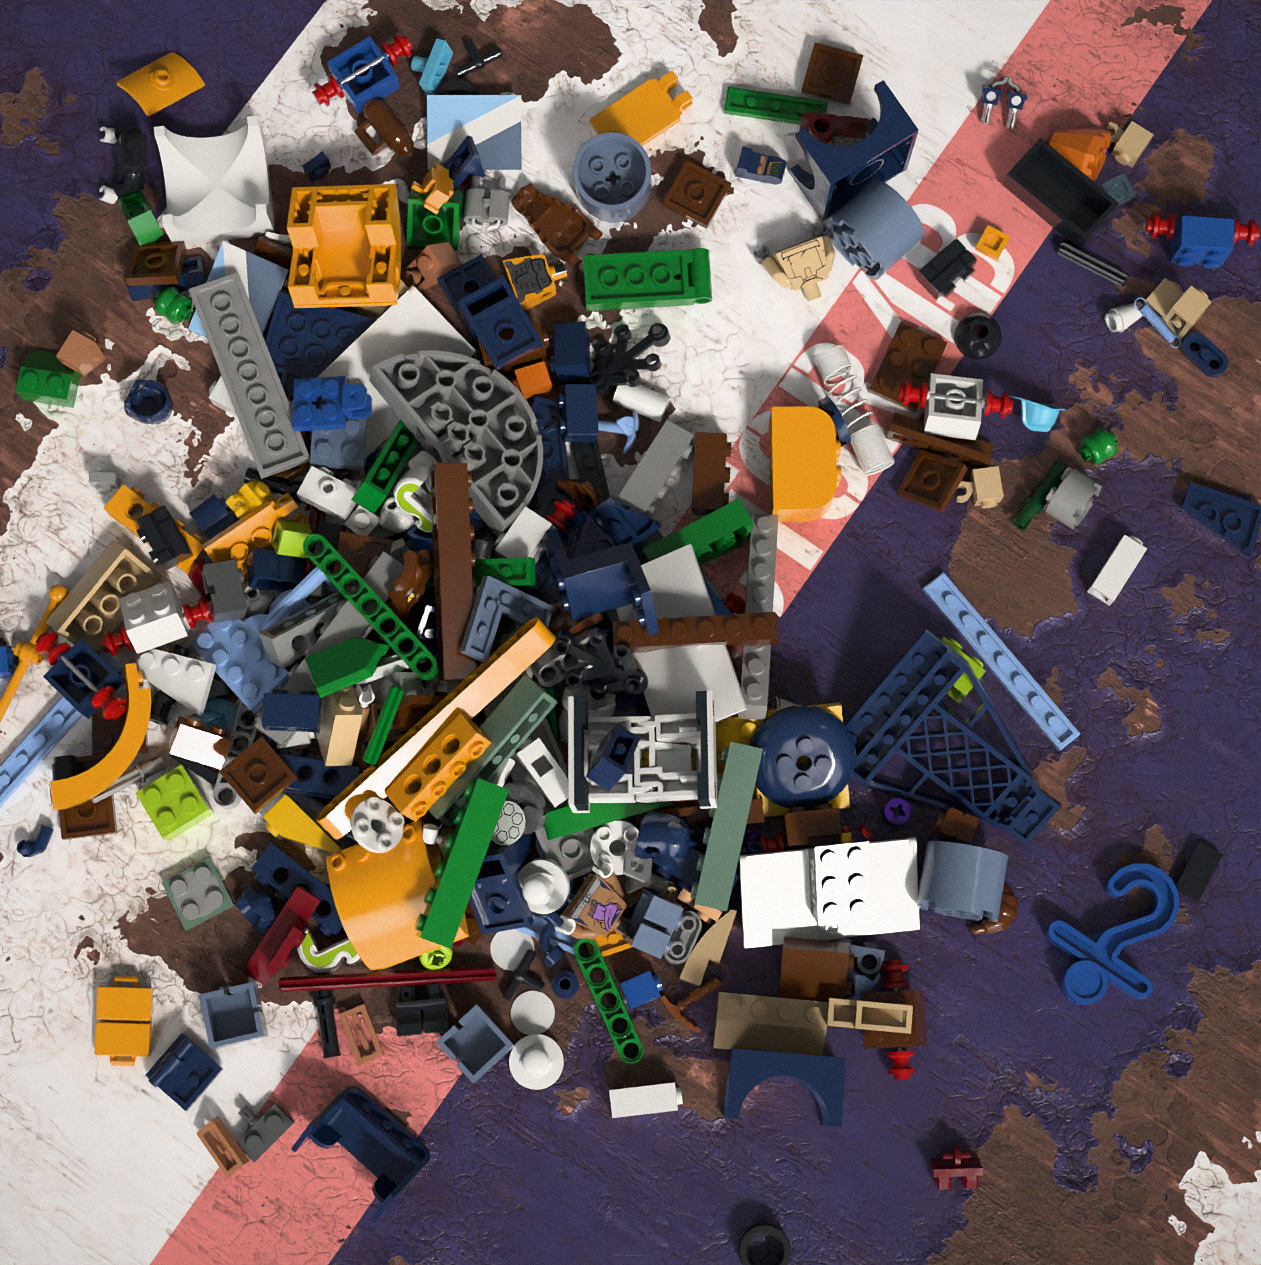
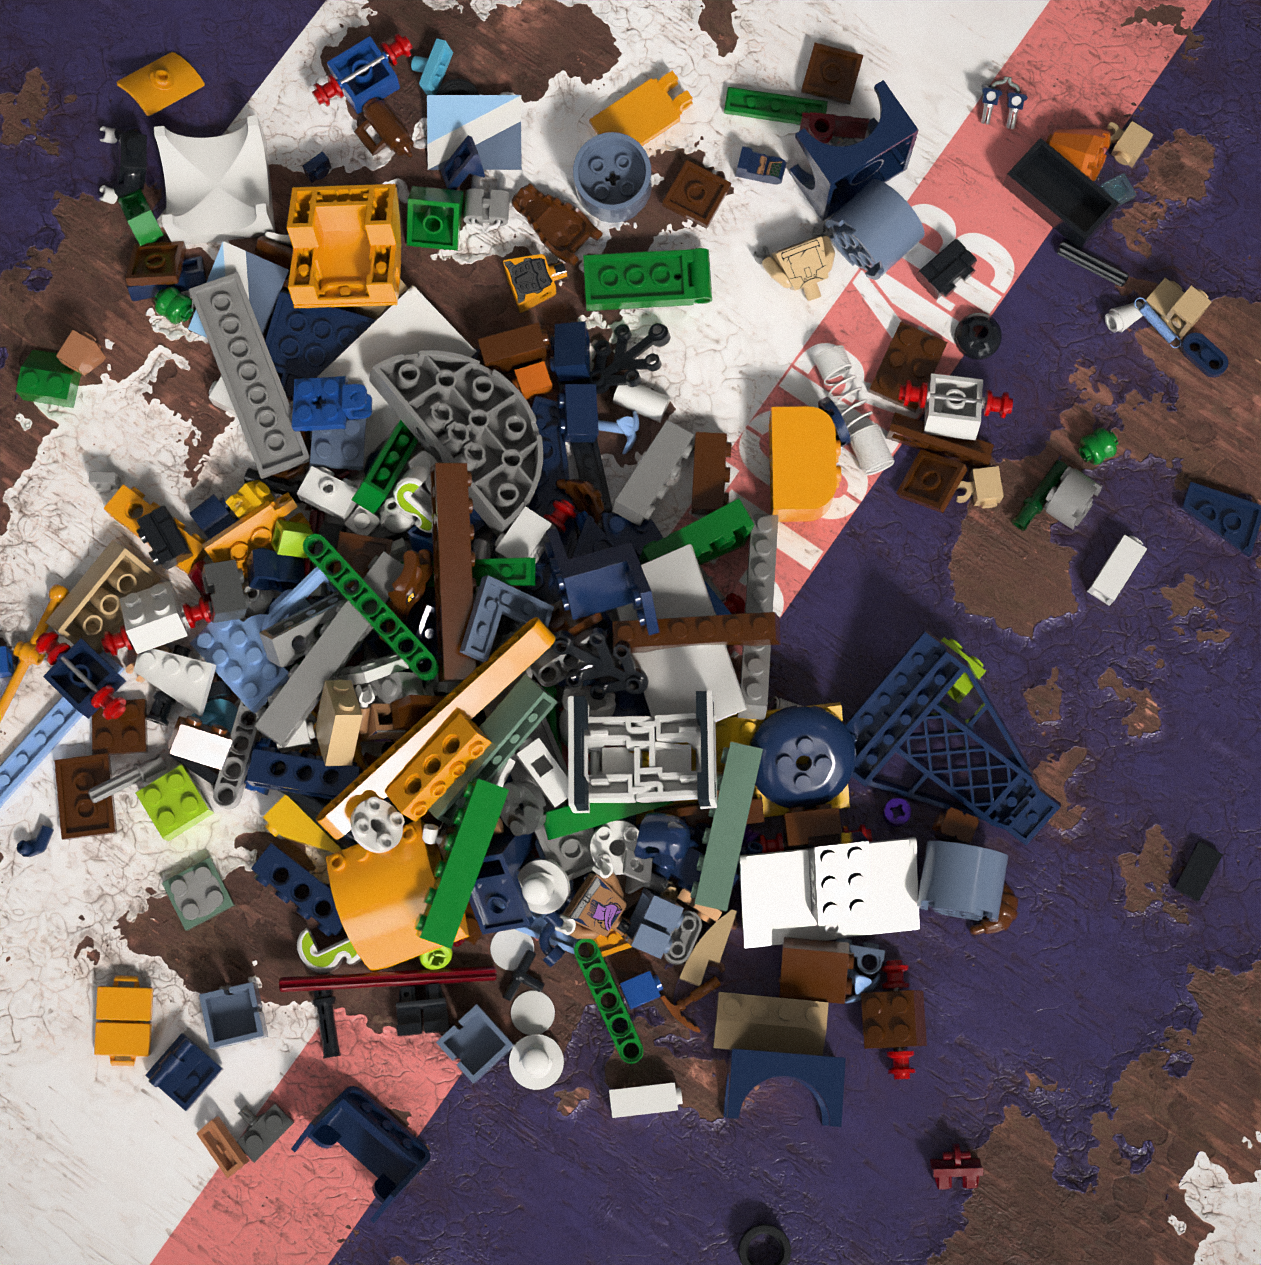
light orange arch [49,663,151,811] -> none
black brick [52,755,80,781] -> none
dark blue hair [124,379,173,425] -> none
reddish brown plate [219,736,298,814] -> none
dark blue hair [236,886,279,934] -> none
dark red bracket [243,886,321,986] -> none
dark blue brick [262,689,322,733] -> none
green tile [305,637,389,698] -> none
nougat tile [339,1004,384,1065] -> none
green axle [363,686,404,765] -> none
nougat slope [400,242,461,293] -> none
light orange piece [411,163,454,215] -> none
dark blue bracket [437,254,543,370] -> none
black piece [455,40,503,78] -> none
white sticker [491,801,525,846] -> none
dark blue brick [551,971,579,999] -> none
dark blue brick [586,723,640,792] -> none
dark blue wing [589,495,662,546] -> none
tan slope [827,998,913,1034] -> none
light blue tile [922,572,1080,751] -> none
light orange plate [975,225,1010,261] -> none
medium azure piece [1009,395,1066,432] -> none
blue piece [1045,863,1179,1005] -> none
blue brick [1145,212,1260,269] -> none

